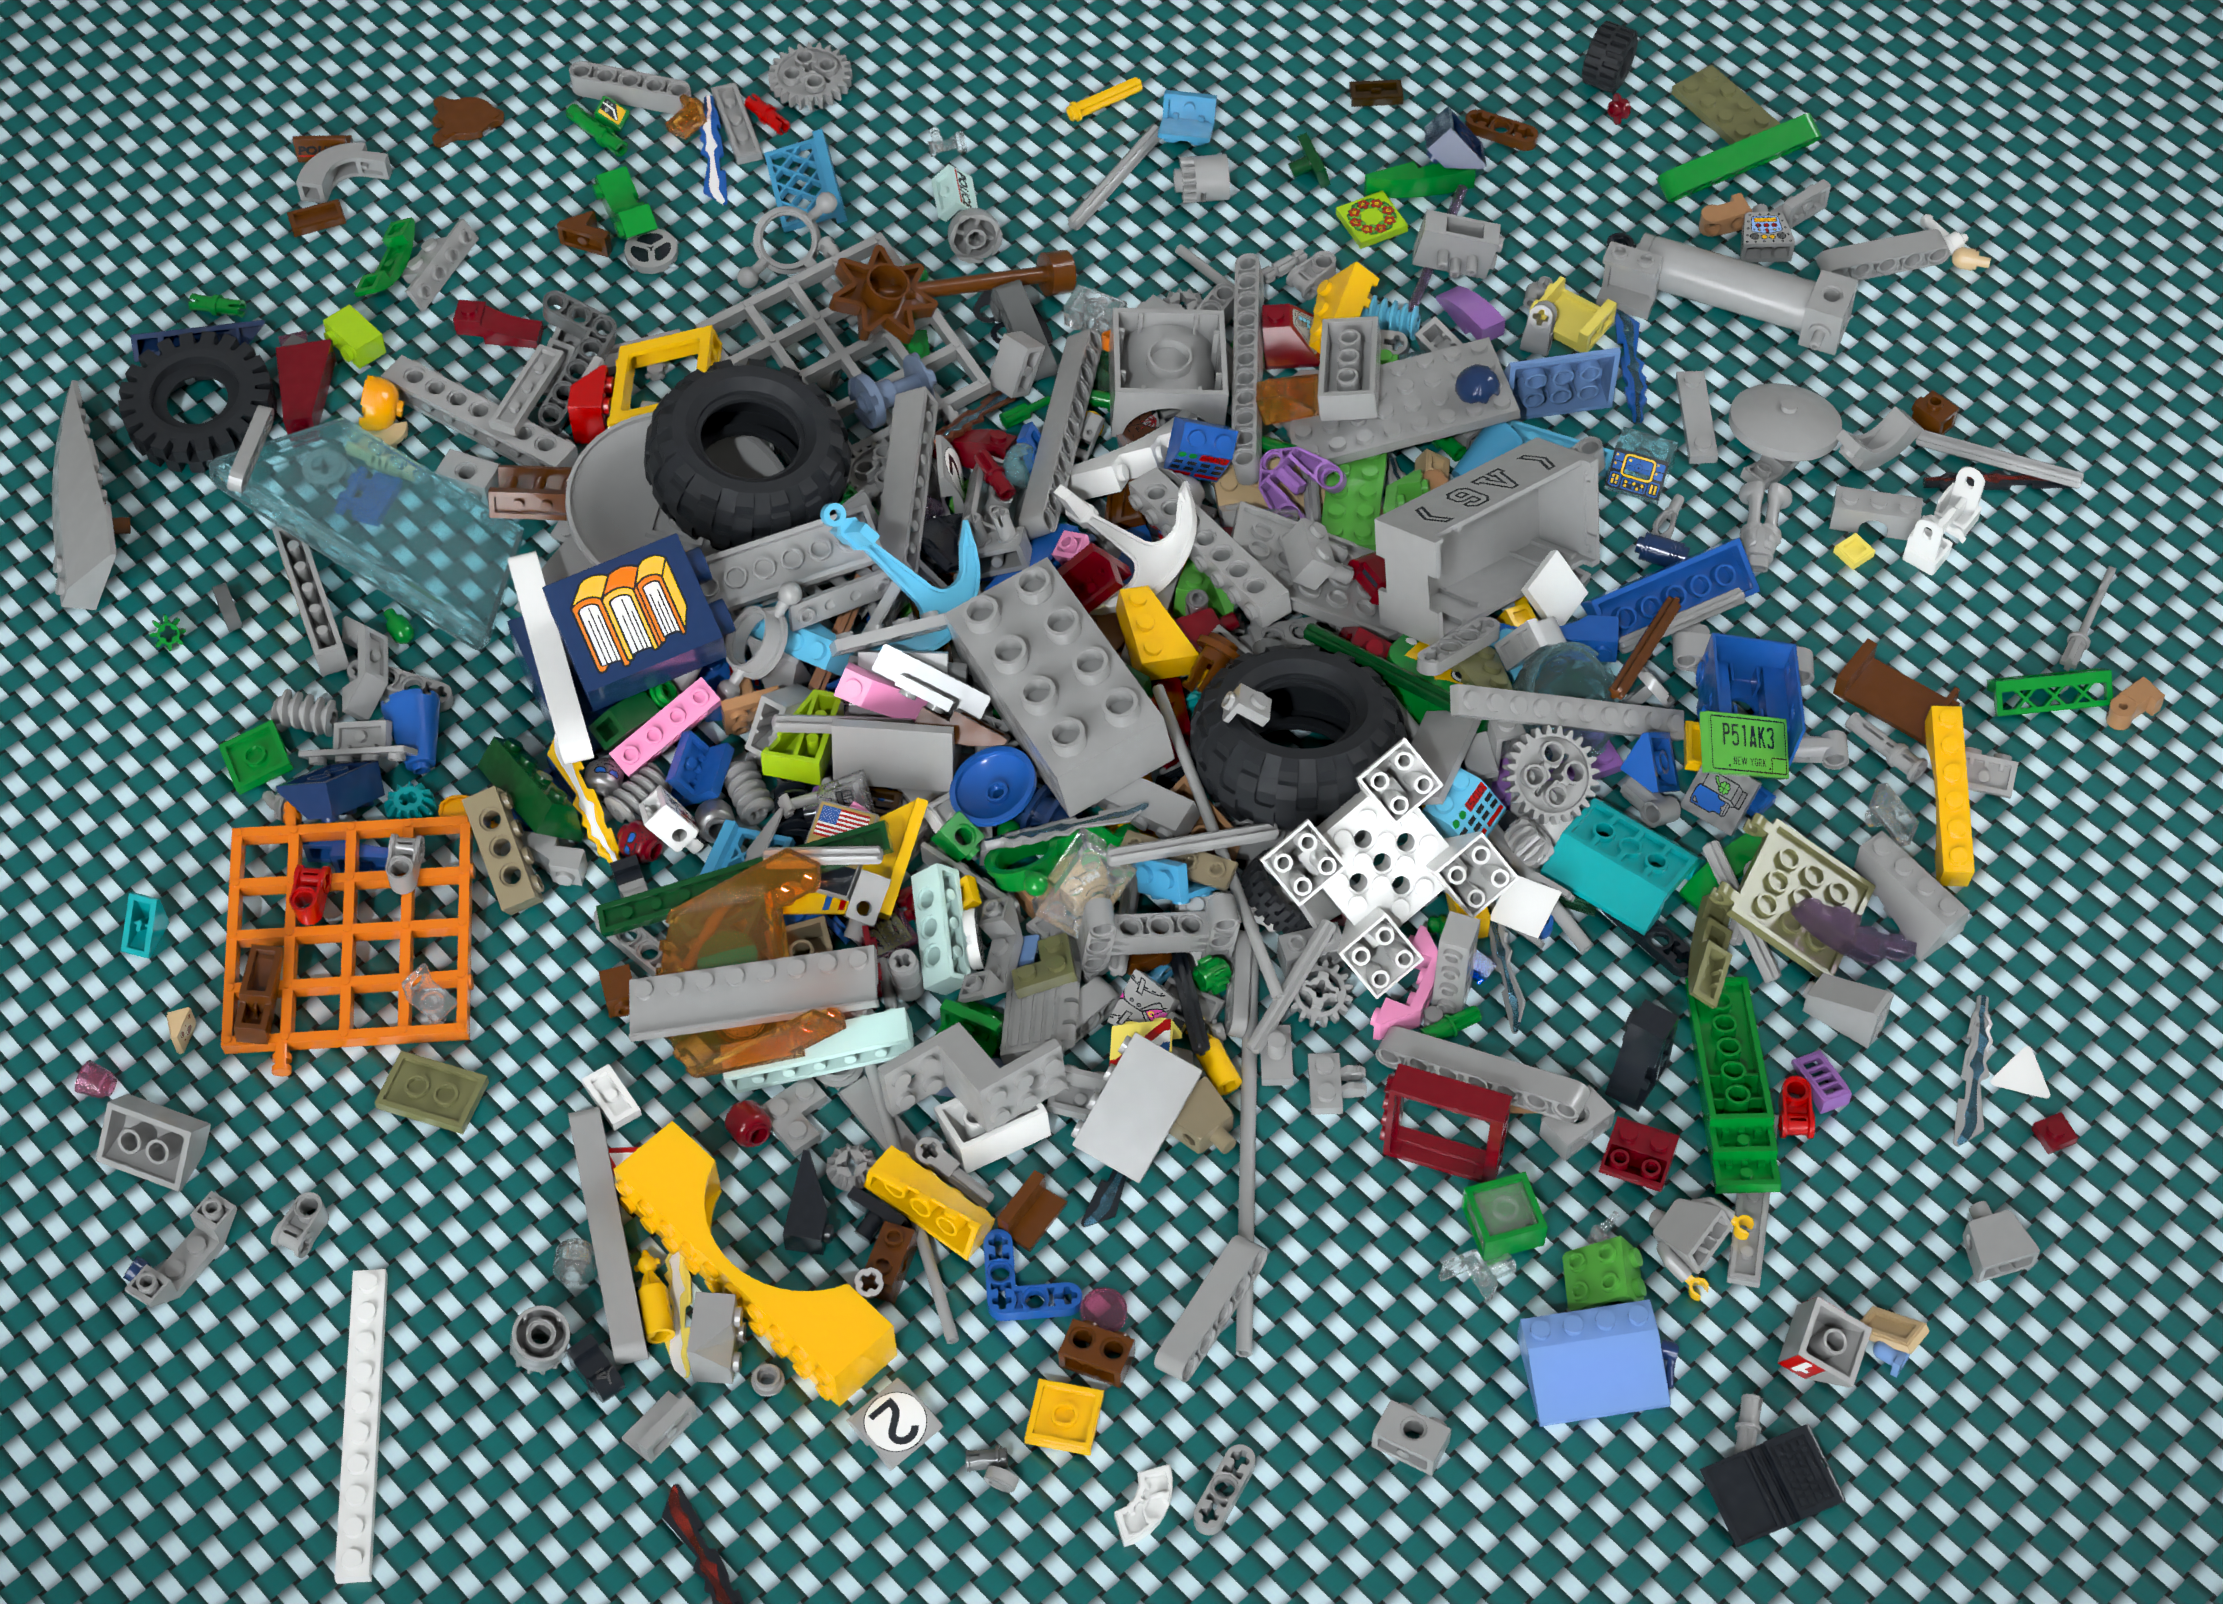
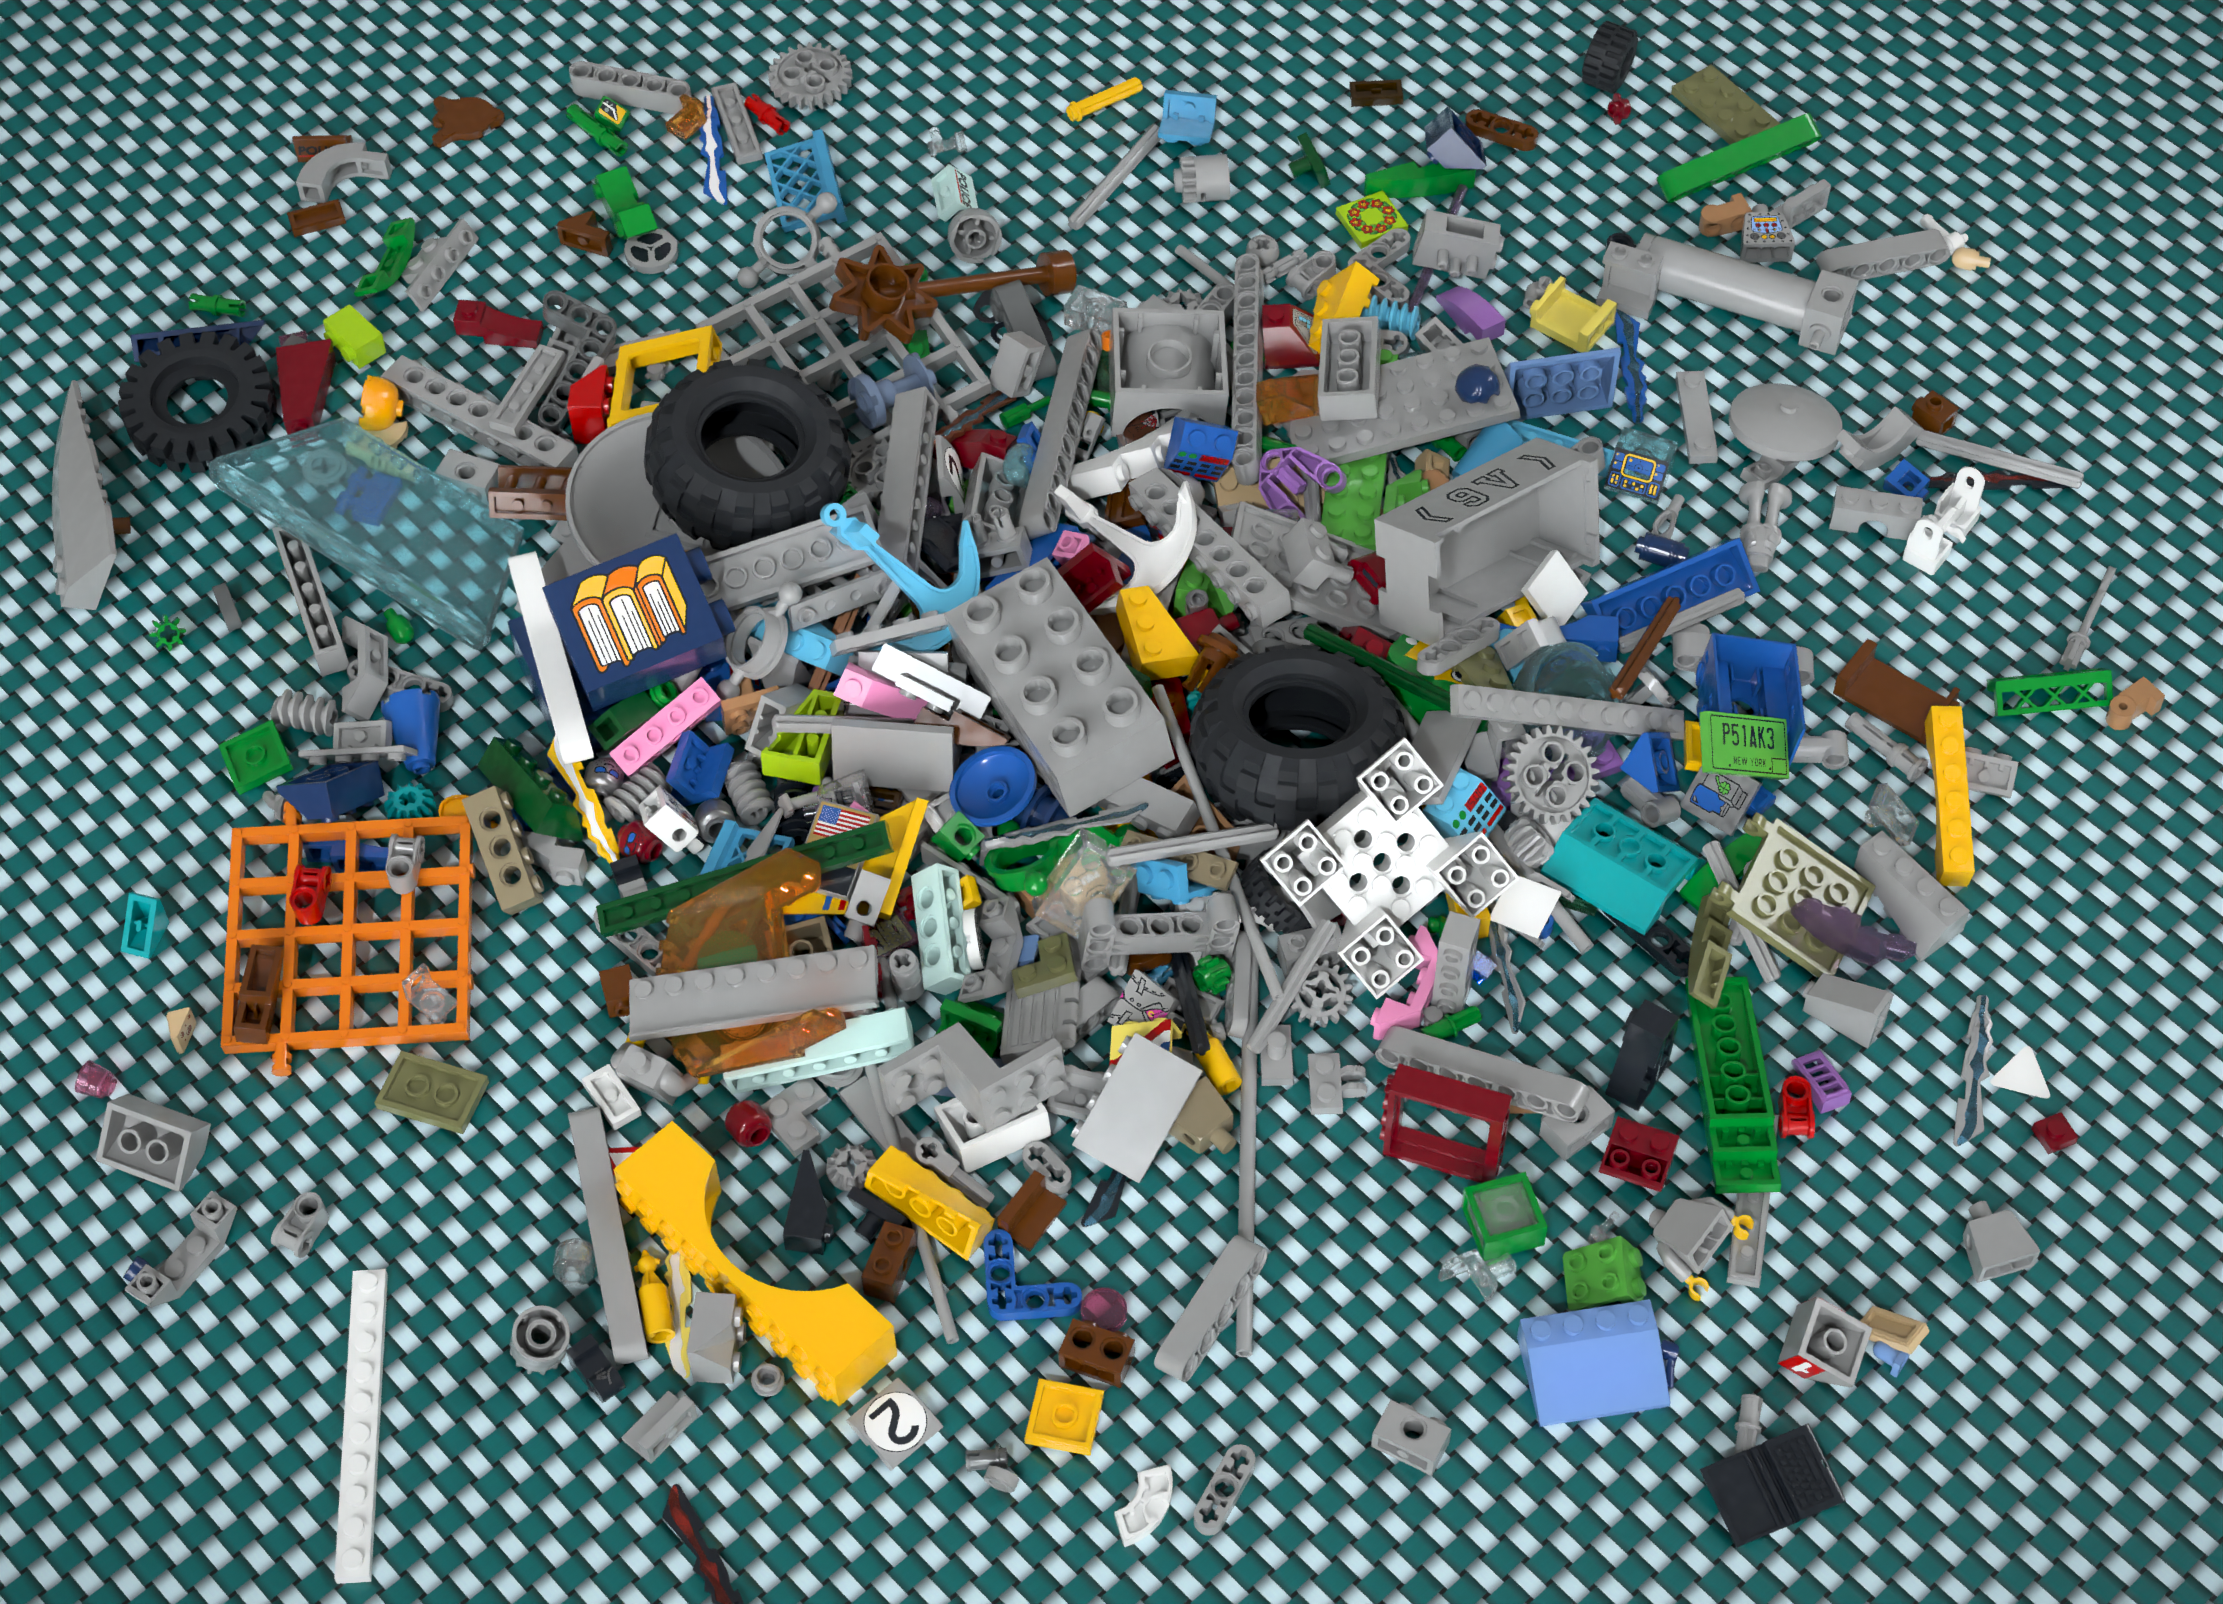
light grey beam [227,405,274,493] -> none
light grey axle [763,846,883,866] -> none
light grey bush [853,1267,884,1299] -> none
dark red axle [974,449,1016,501] -> none
light grey bracket [1221,683,1272,727] -> none
light grey piece [1520,300,1557,356] -> none
light yellow tile [1833,533,1875,570] -> none
none -> light grey torso [611,1032,712,1106]
none -> light grey beam [1022,1141,1072,1196]
none -> light grey piece [1245,234,1280,268]
none -> light grey beam [1348,228,1411,310]
none -> blue brick [1883,459,1930,501]

